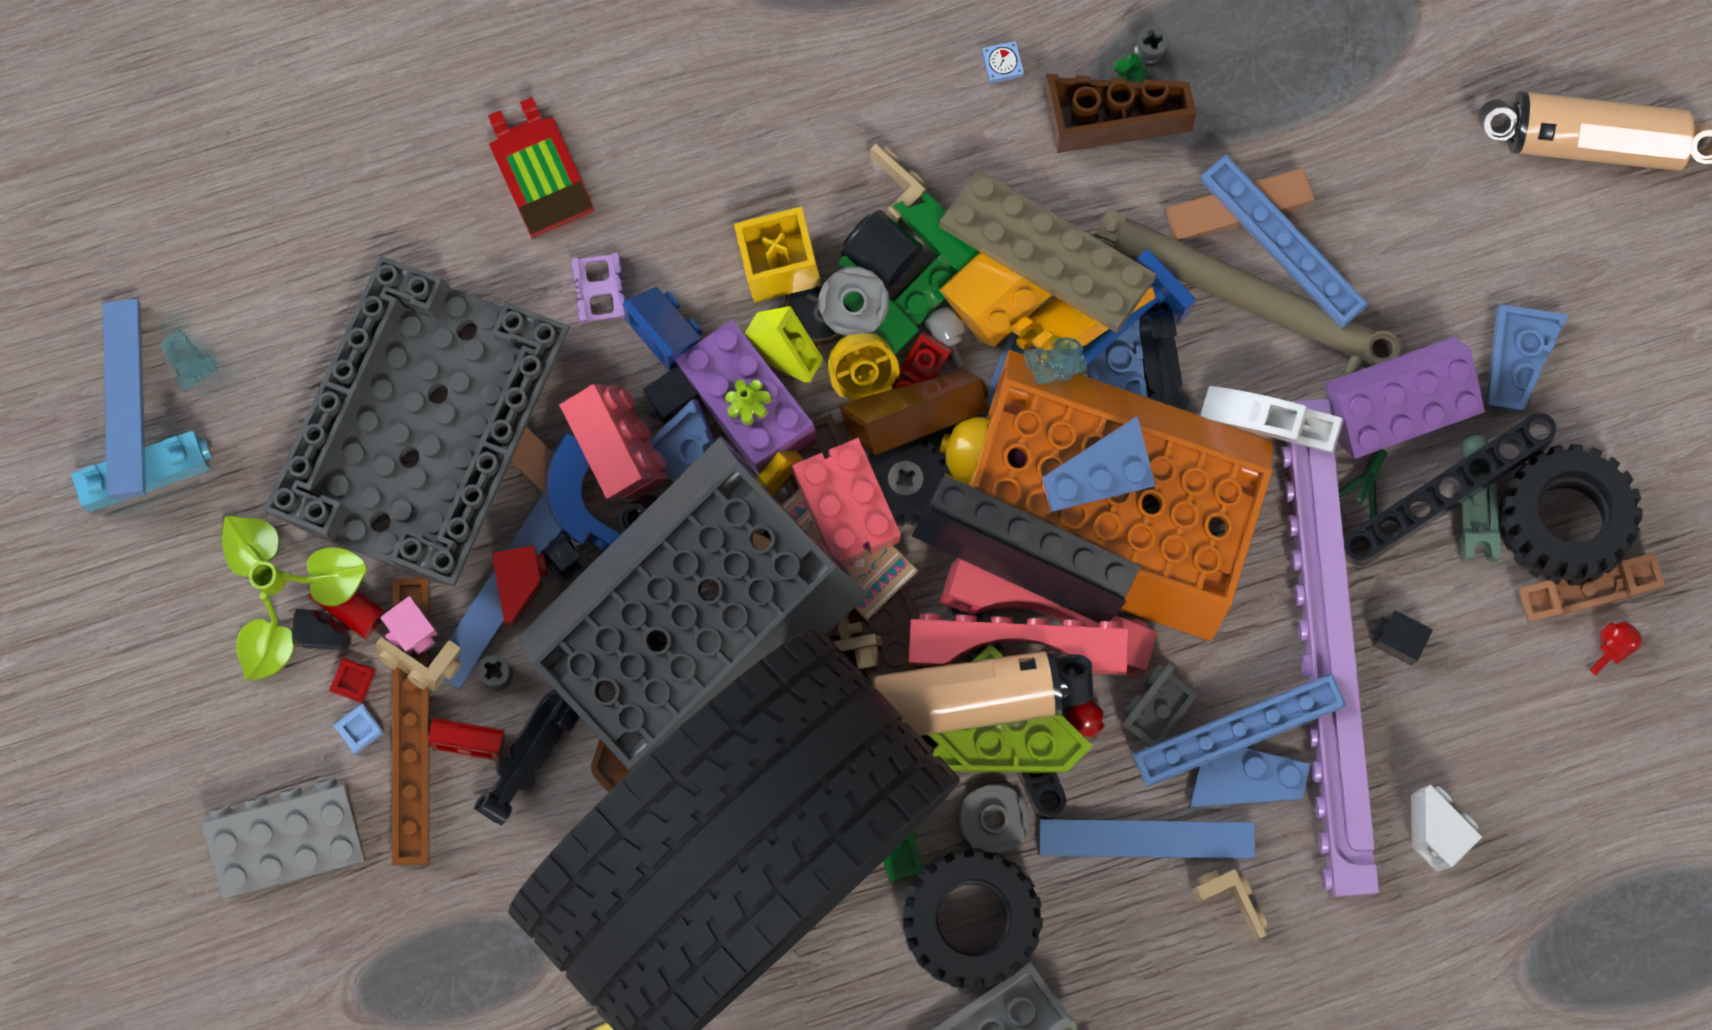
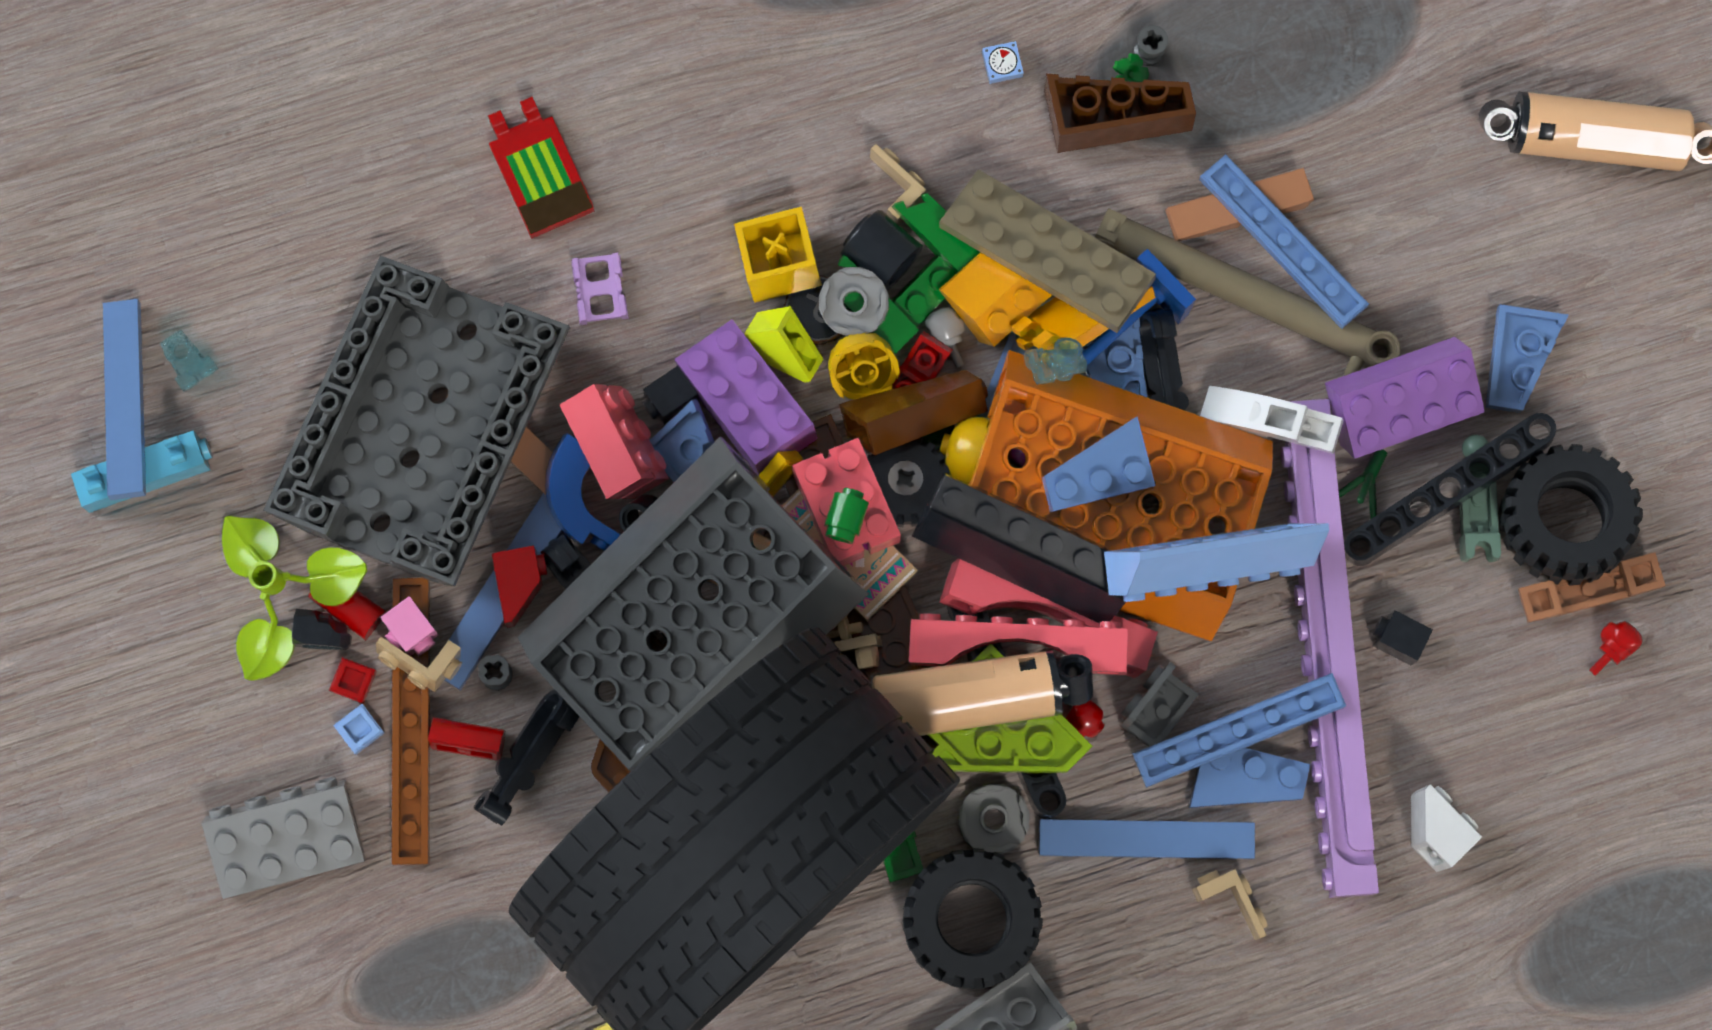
blue slope [622,286,703,371] -> none
lime plant [725,379,772,425] -> none
none -> green brick [824,488,869,544]
none -> light blue slope [1104,523,1329,602]

